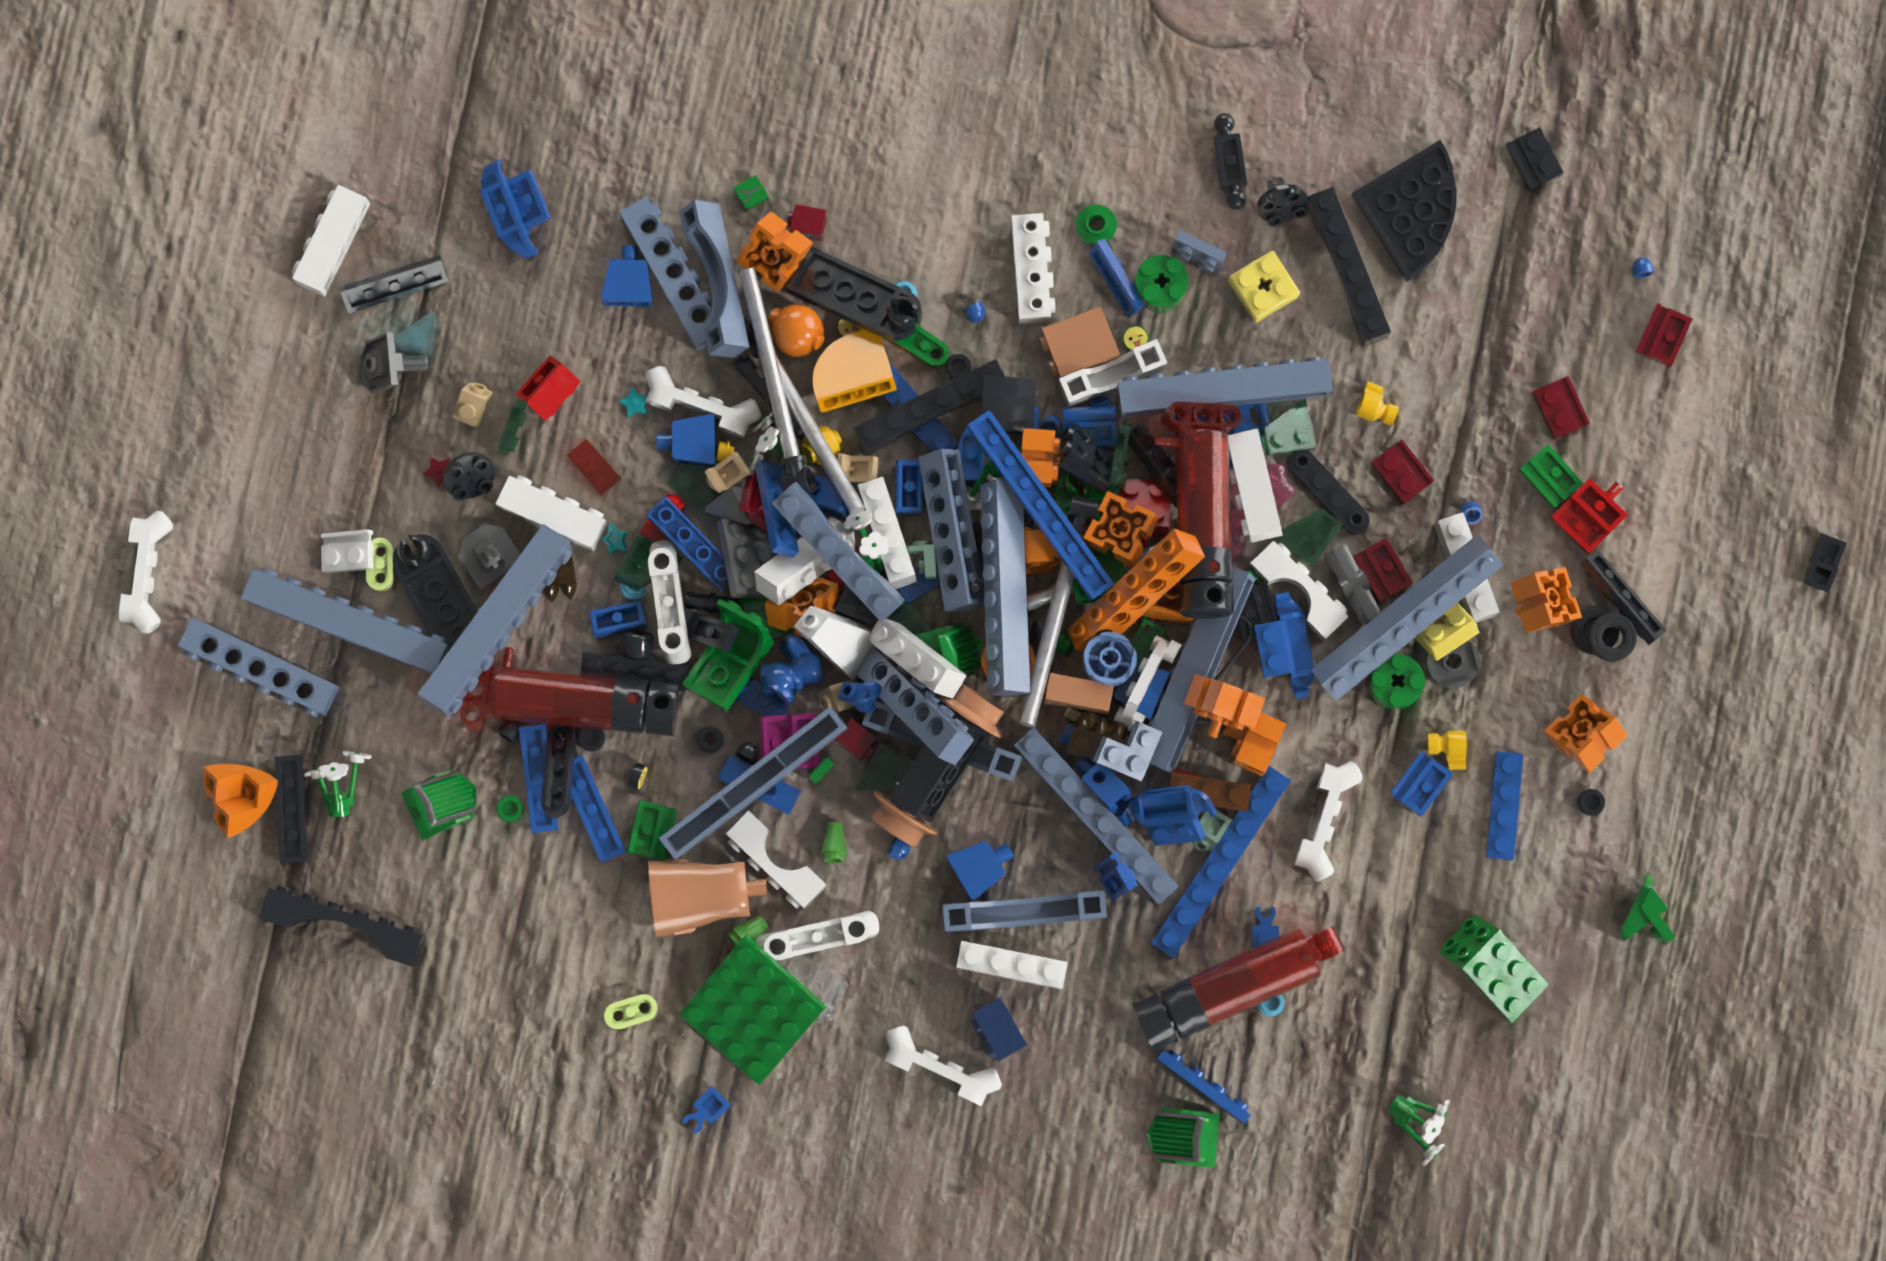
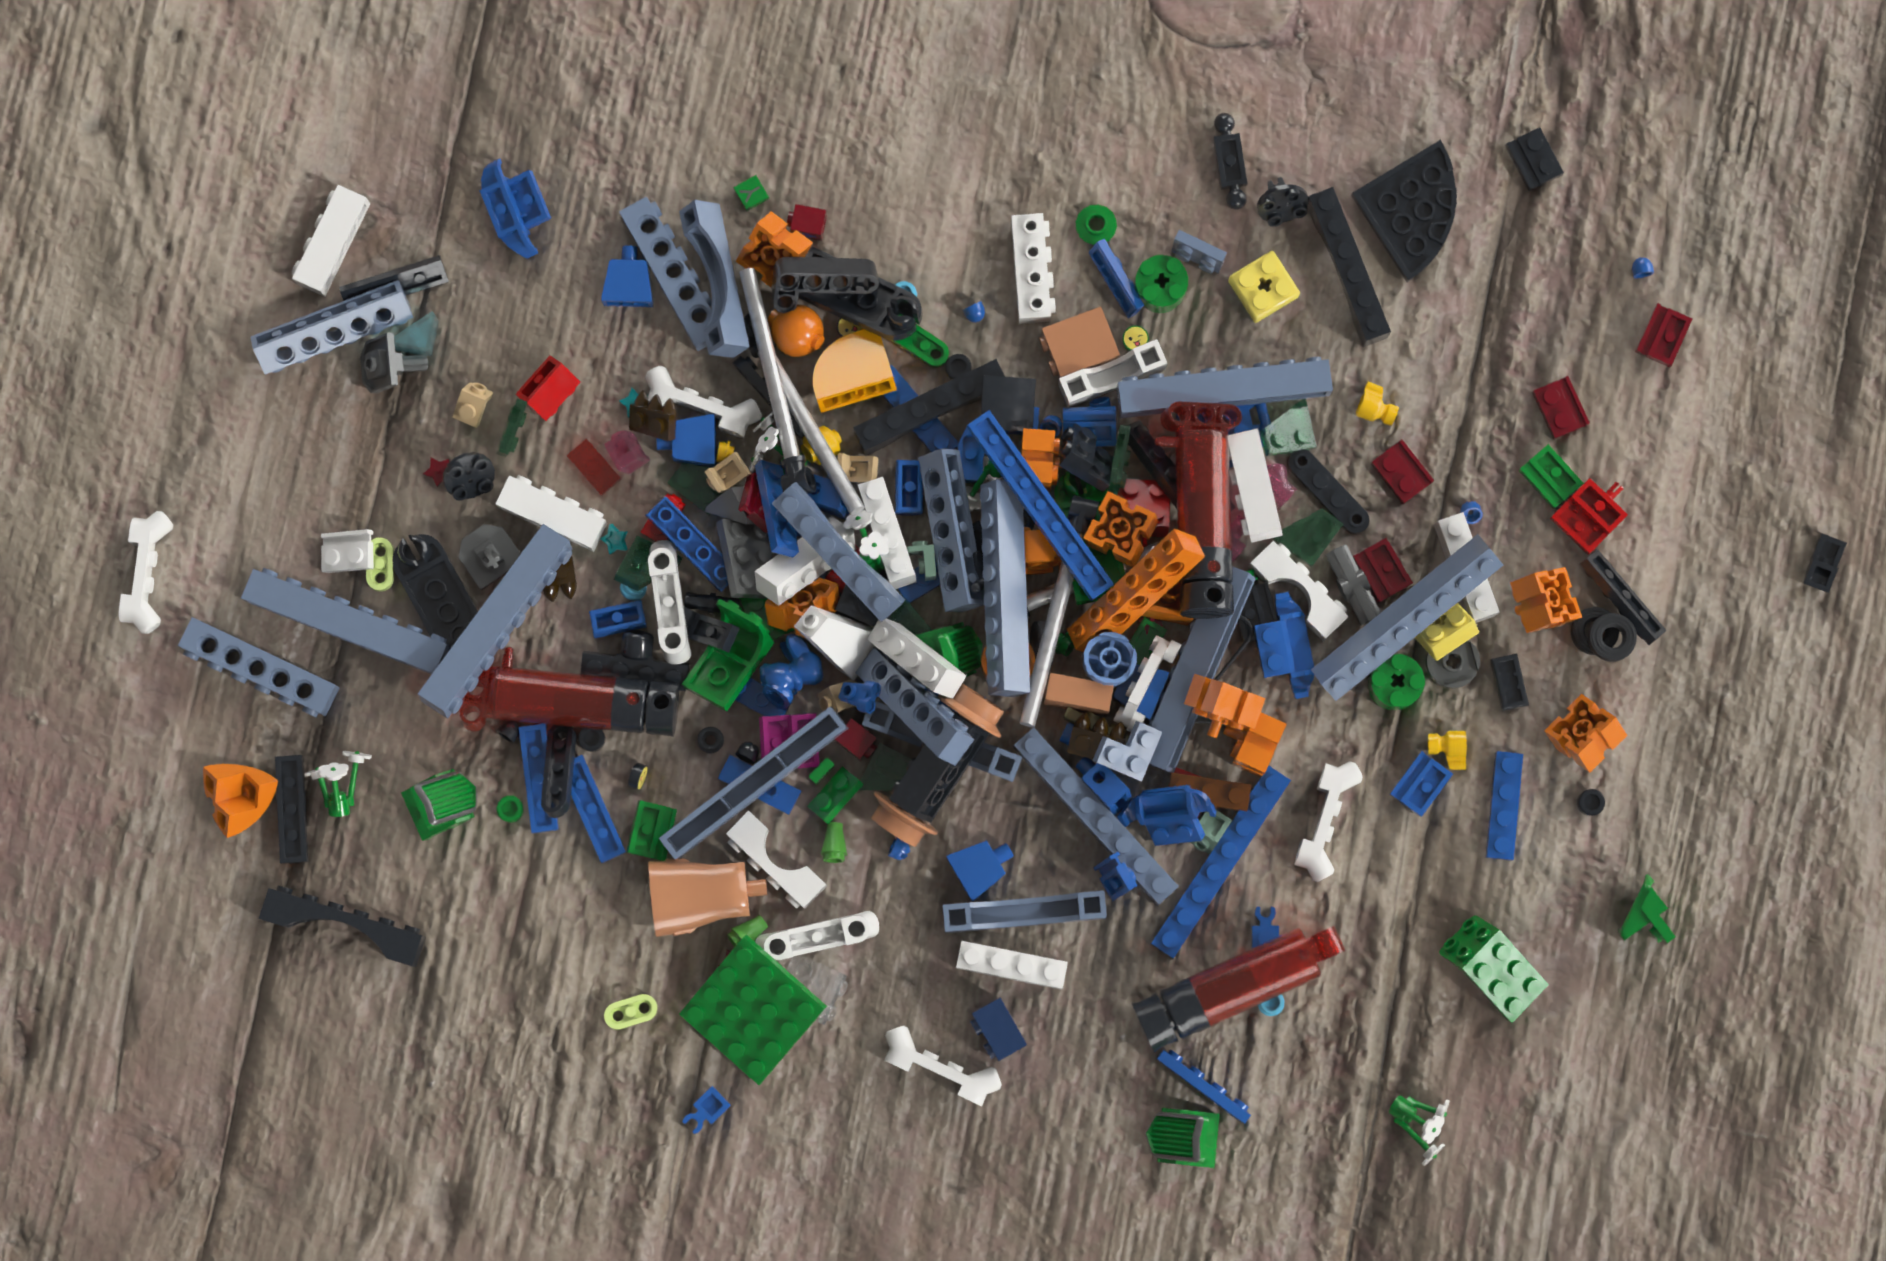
none -> sand blue brick [251,280,413,374]
none -> clear pink brick [604,430,650,475]
none -> dark brown plate [629,390,676,441]
none -> black beam [771,257,879,313]
none -> green plate [807,766,863,824]
none -> black plate [1490,653,1529,711]

